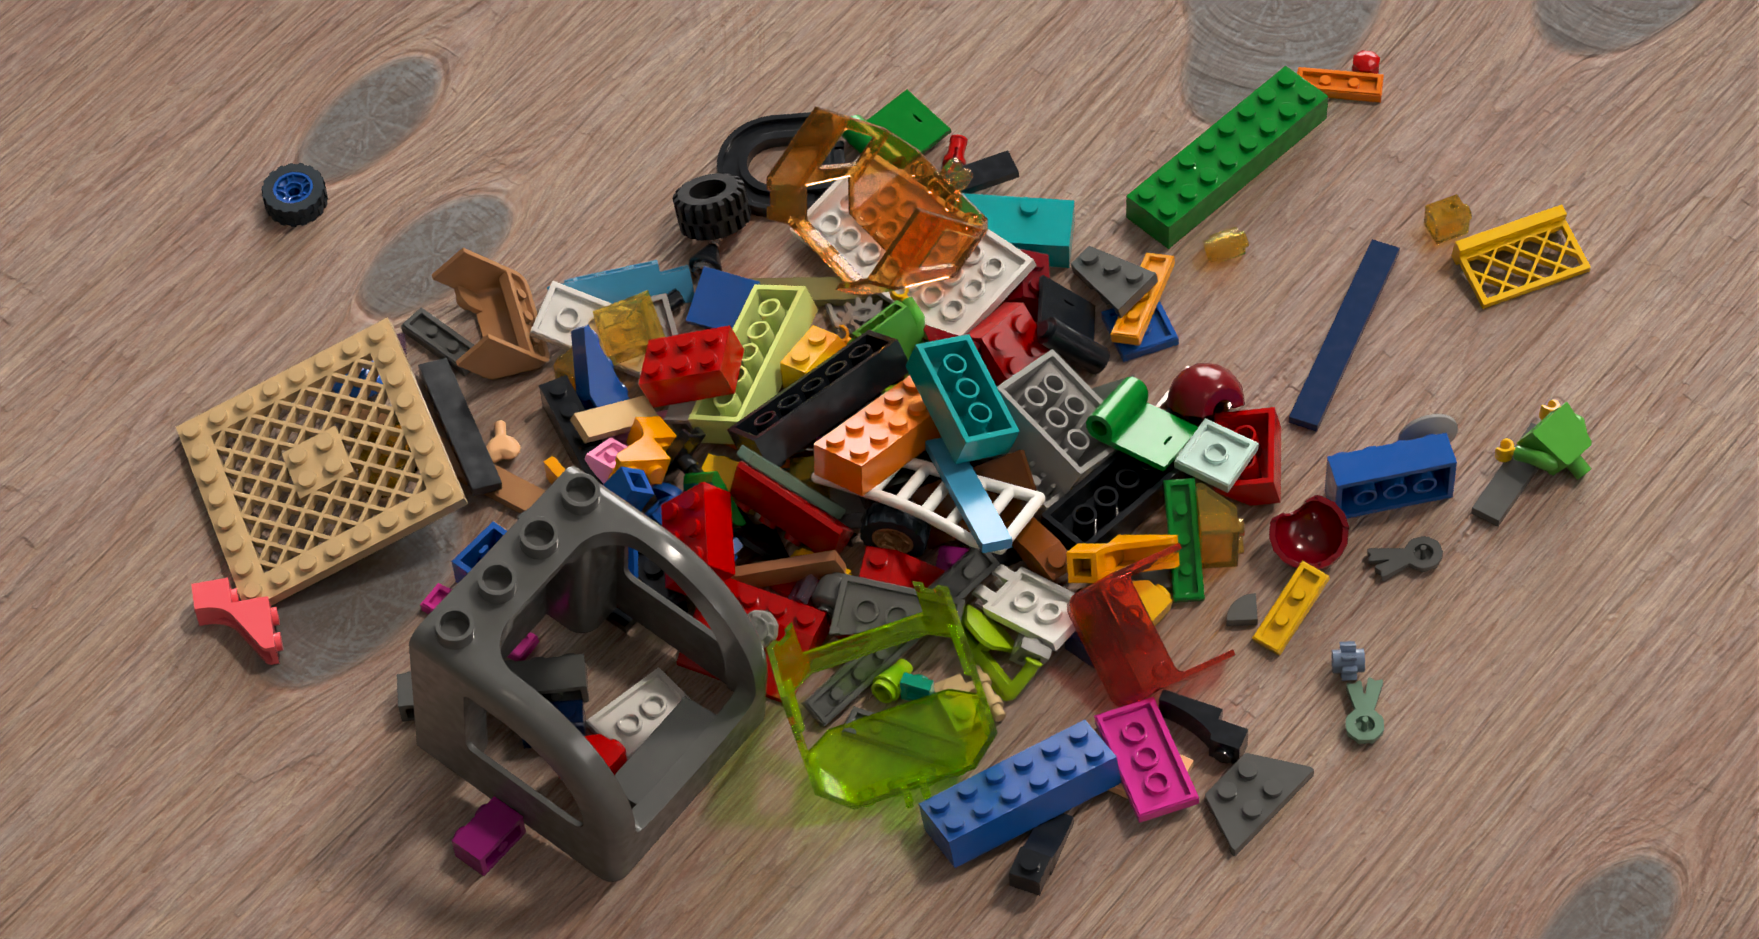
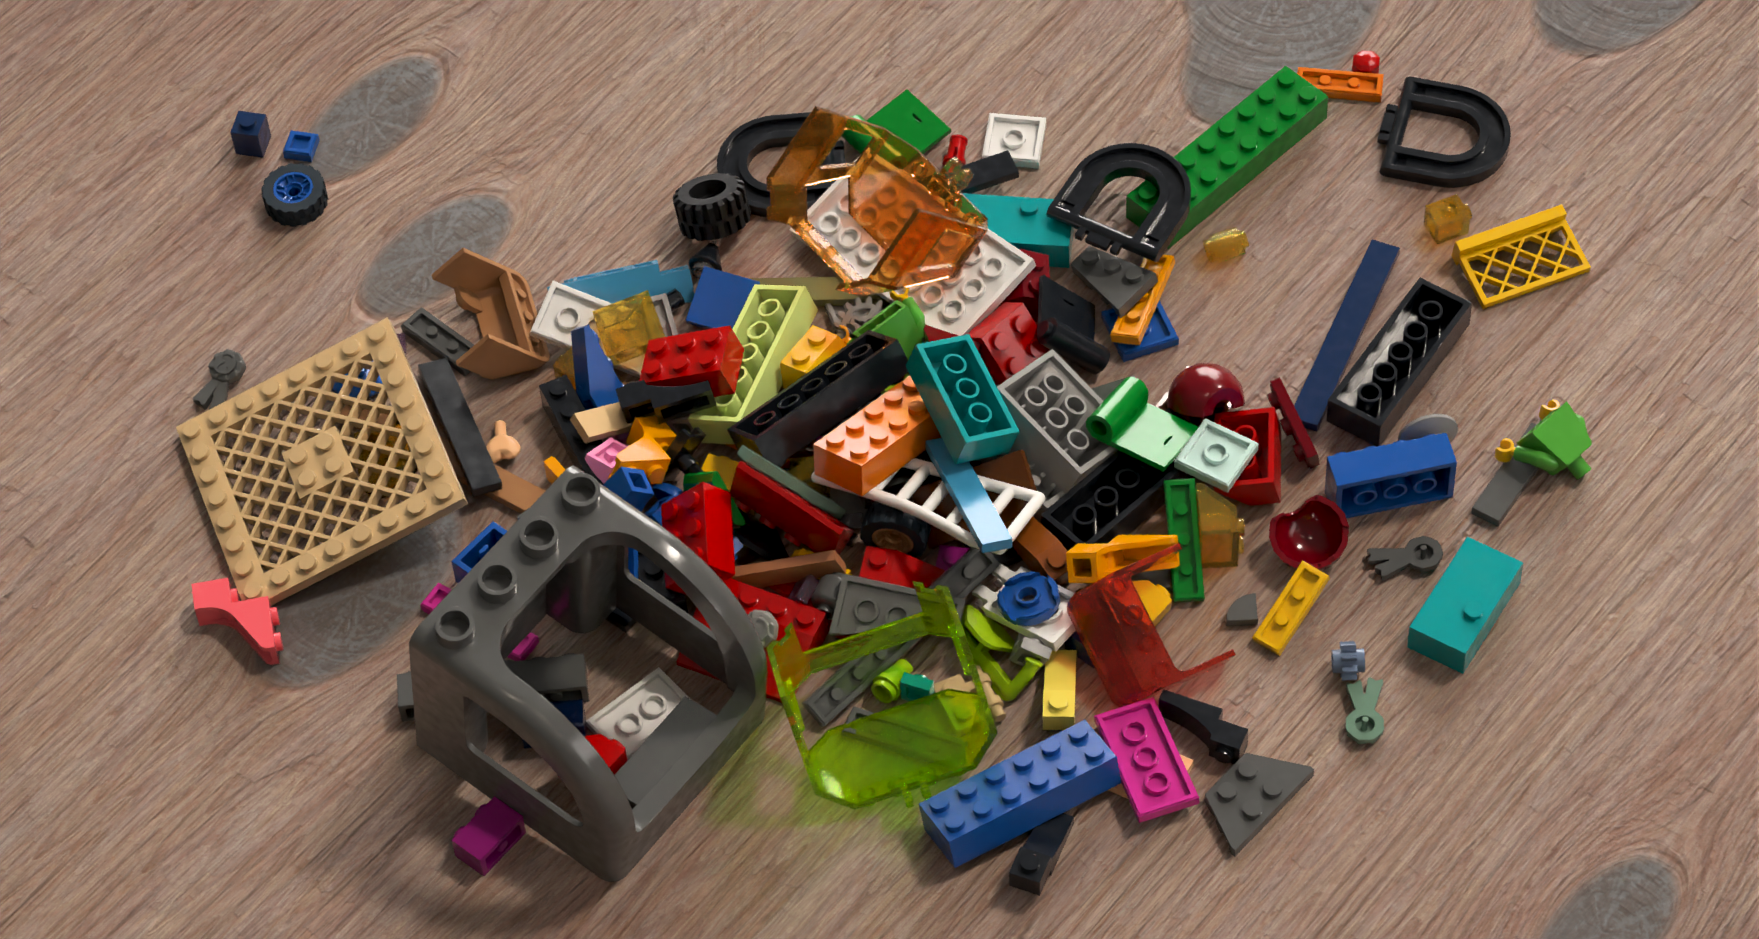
none -> dark grey piece [193,349,246,410]
none -> dark blue brick [230,111,271,158]
none -> blue tile [283,130,320,162]
none -> black slope [616,380,717,424]
none -> white tile [982,113,1046,169]
none -> blue tile [997,571,1060,626]
none -> light yellow slope [1043,650,1077,730]
none -> black piece [1046,143,1191,263]
none -> dark red tile [1267,377,1320,469]
none -> black brick [1326,277,1472,447]
none -> black piece [1377,76,1511,188]
none -> teal brick [1407,537,1523,674]

